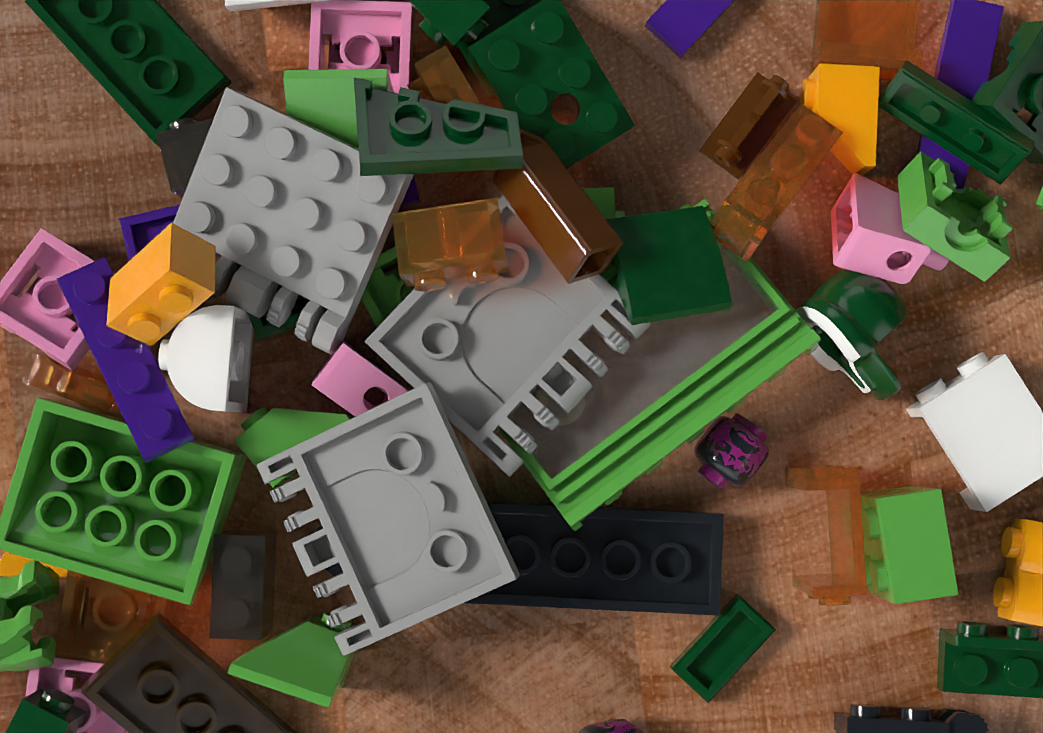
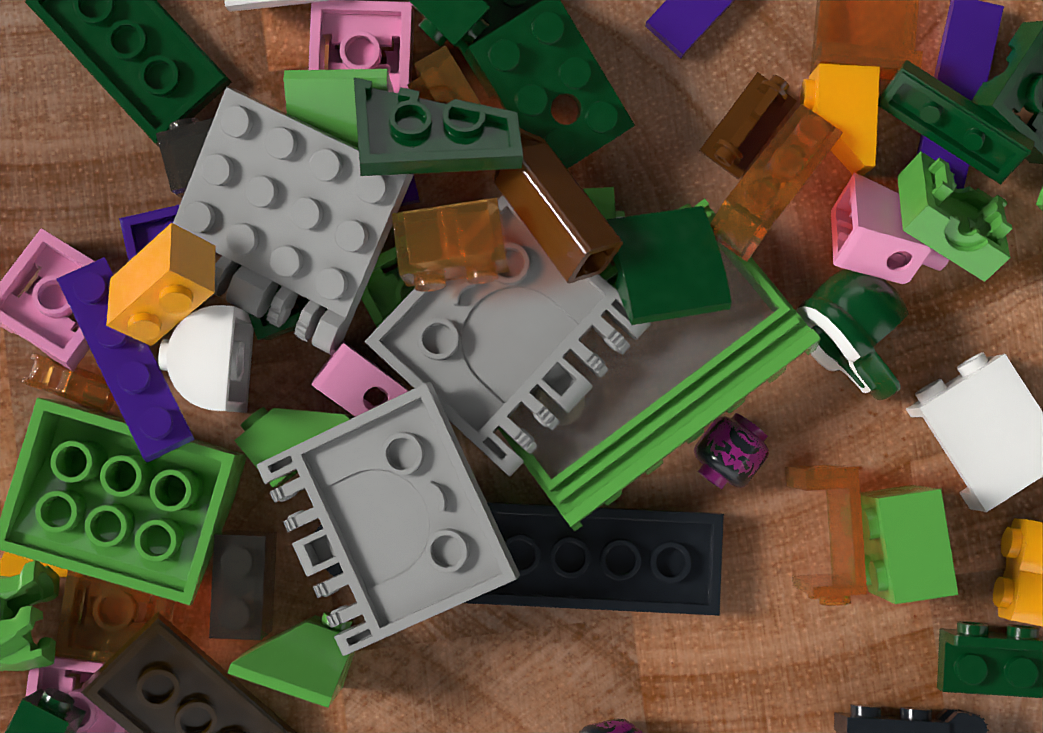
dark green tile [670,593,776,703] -> none

